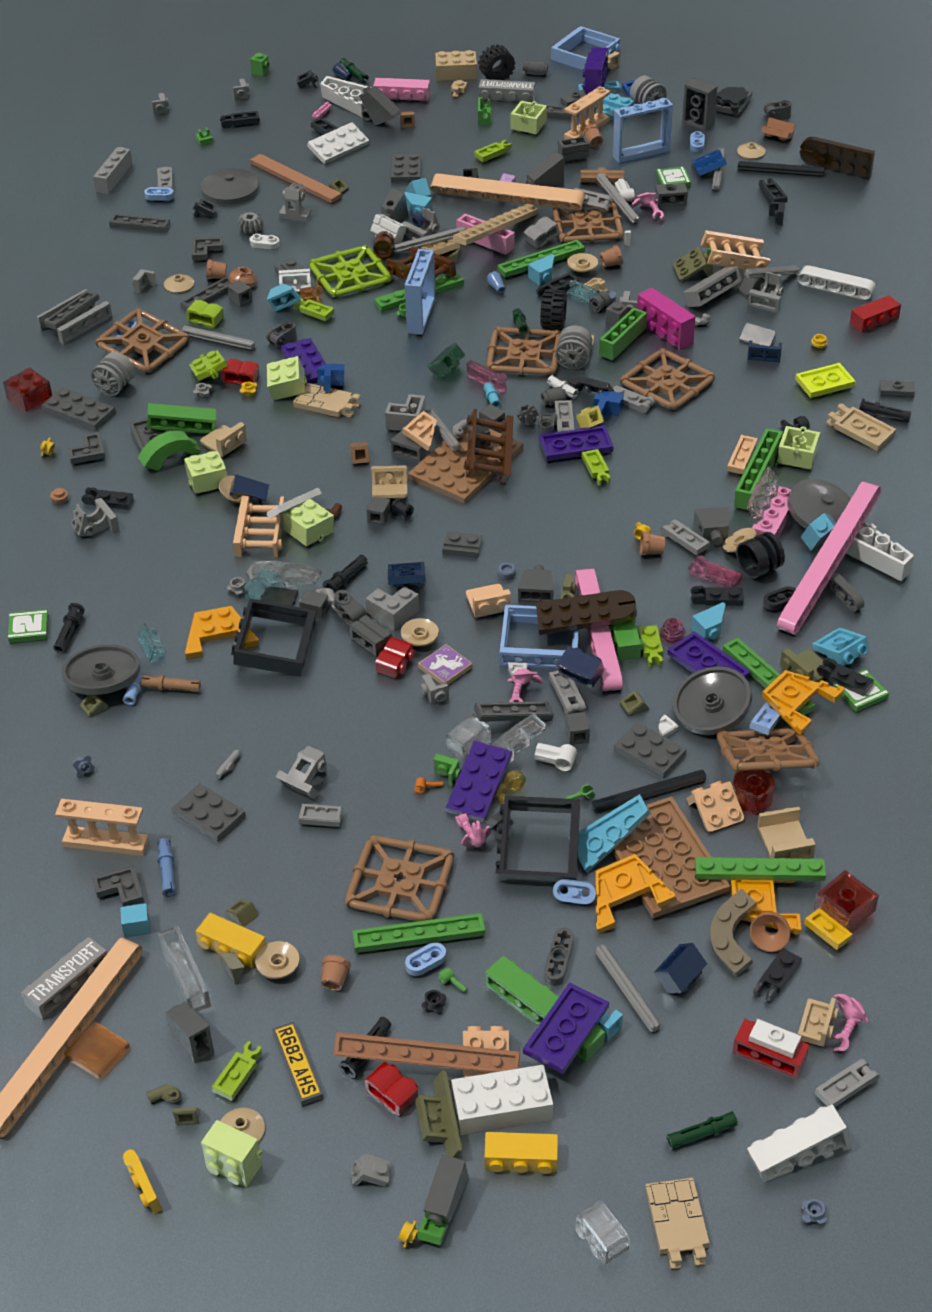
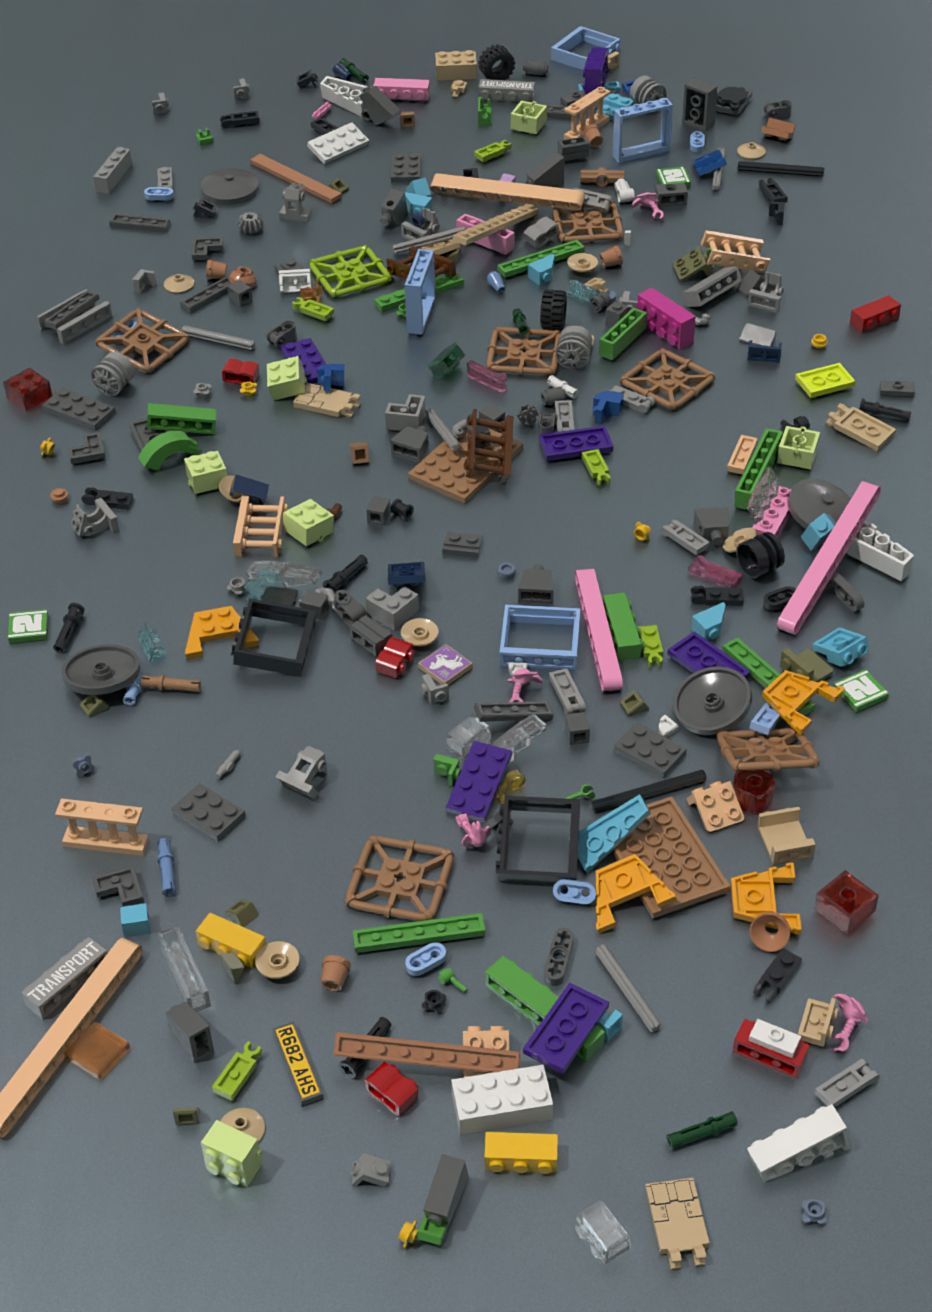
yellow hinge [122,1149,162,1214] -> none
olive arm [146,1084,181,1103] -> none
lime brick [186,300,224,328] -> none
lime plate [189,350,228,381] -> none
tan bracket [200,422,247,457] -> none
bright green brick [250,53,270,76] -> none
white plate [250,234,280,249] -> none
medium azure slope [267,284,301,312] -> none
white tile [267,488,322,519] -> none
light grey plate [298,804,343,827] -> none
white brick [370,214,407,245] -> none
tan bracket [371,465,407,500] -> none
reddish brown wheel [373,231,394,258] -> none
light nougat wing [402,411,437,451] -> none
orange hand [414,777,443,794] -> none
olive bracket [415,1070,463,1158] -> none
light nougat bracket [466,584,511,618] -> none
medium azure pin [483,382,502,408] -> none
white piece [534,743,577,771] -> none
black hinge [536,273,579,296] -> none
dark brown plate [536,590,637,635] -> none
dark blue brick [557,646,604,689] -> none
olive plate [560,574,576,599] -> none
black hinge [568,375,615,394] -> none
light yellow brick [576,406,604,428] -> none
light grey axle [596,173,639,224] -> none
nougat piece [640,532,665,556] -> none
dark blue brick [653,943,707,994] -> none
clear pink cone [660,618,686,642] -> none
bright green plate [695,857,826,881] -> none
dark tan plate [710,889,757,977] -> none
light grey axle [744,265,800,278] -> none
white beam [797,265,876,300] -> none
dark brown plate [799,137,875,179] -> none
yellow plate [804,908,853,950] -> none
black hinge [817,658,874,696] -> none

